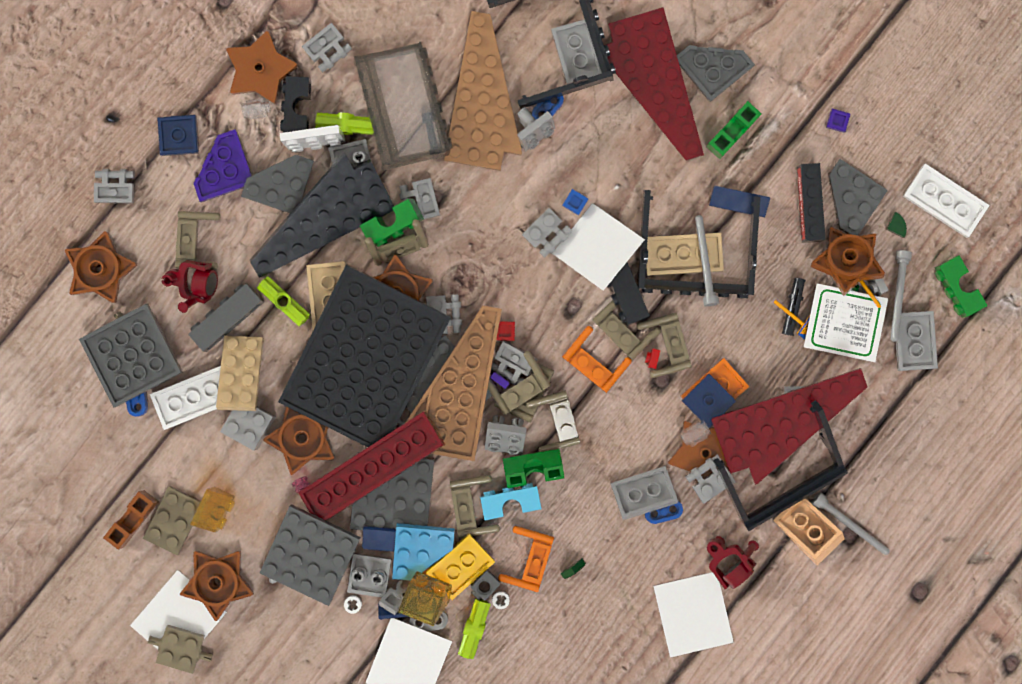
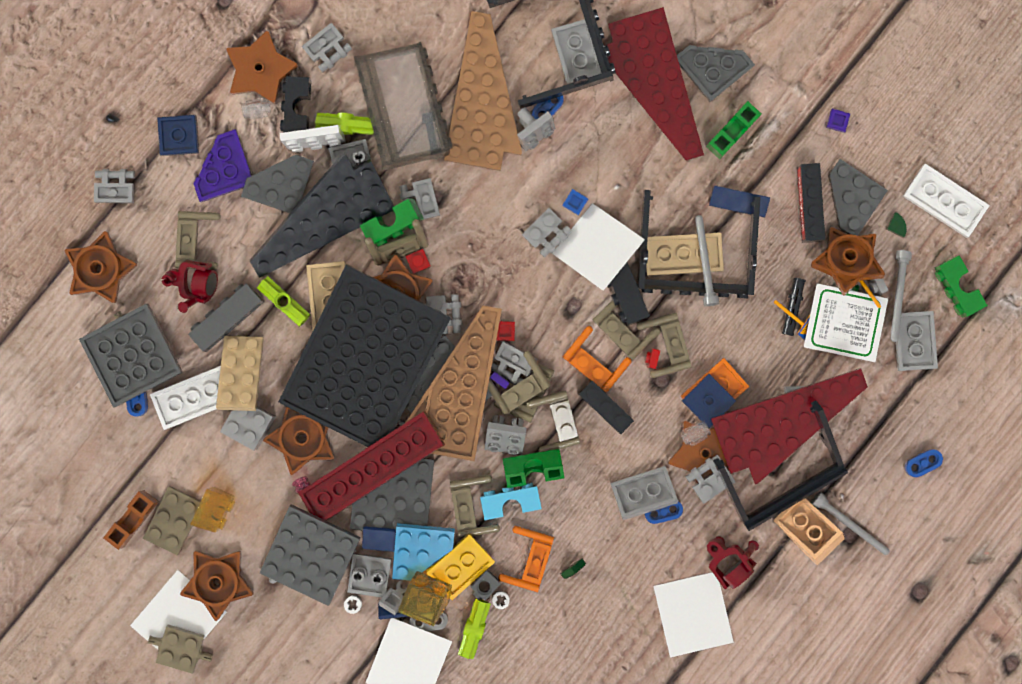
none -> red plate [406,249,431,274]
none -> black arch [578,381,634,435]
none -> blue plate [905,449,943,477]

